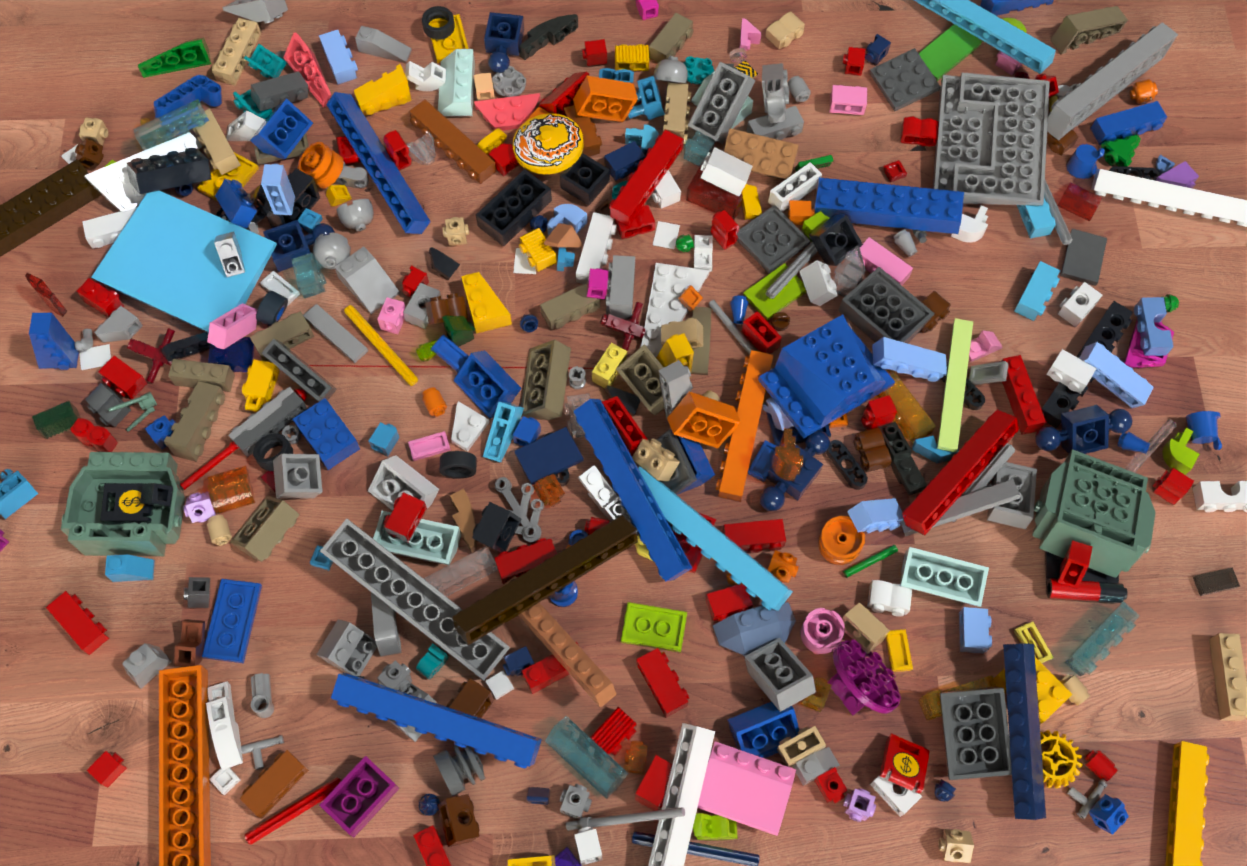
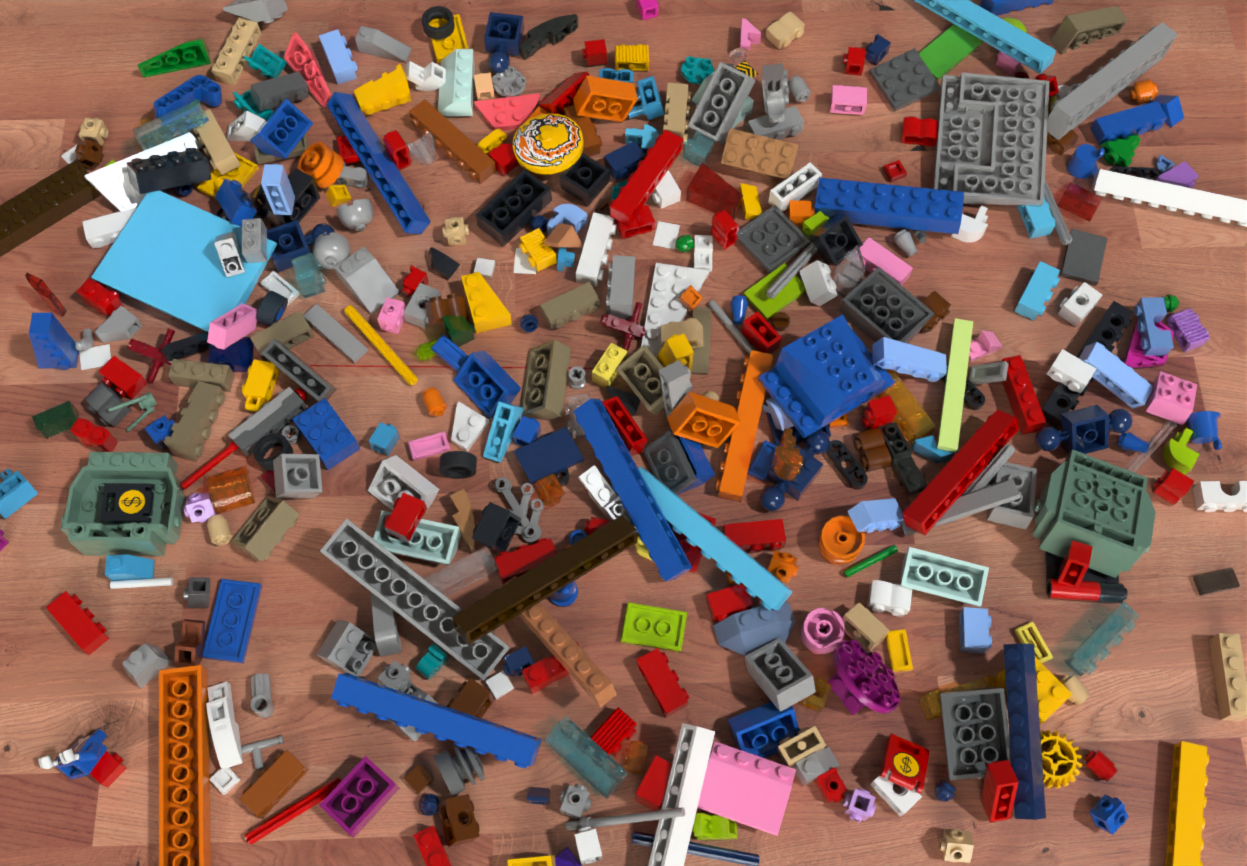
black brick [140,483,173,507] -> none
dark azure tile [298,208,323,234] -> none
dark azure tile [310,545,333,571] -> none
dark pink brick [587,268,608,299] -> none
tan brick [632,439,680,481] -> none
dark tan brick [649,13,694,62] -> none
light grey cylinder [654,56,688,84] -> none
white brick [700,147,753,196] -> none
green tile [795,155,834,172] -> none
light grey piece [1067,780,1107,819] -> none
none -> blue torso [38,729,107,780]
none -> white bar [110,578,173,589]
none -> light grey brick [242,218,267,263]
none -> reddish brown tile [404,763,434,795]
none -> white tile [474,258,496,279]
none -> red brick [981,760,1018,823]
none -> bright pink brick [1146,371,1197,425]
none -> blue slope [1149,95,1184,128]
none -> medium lavender brick [1166,308,1210,352]

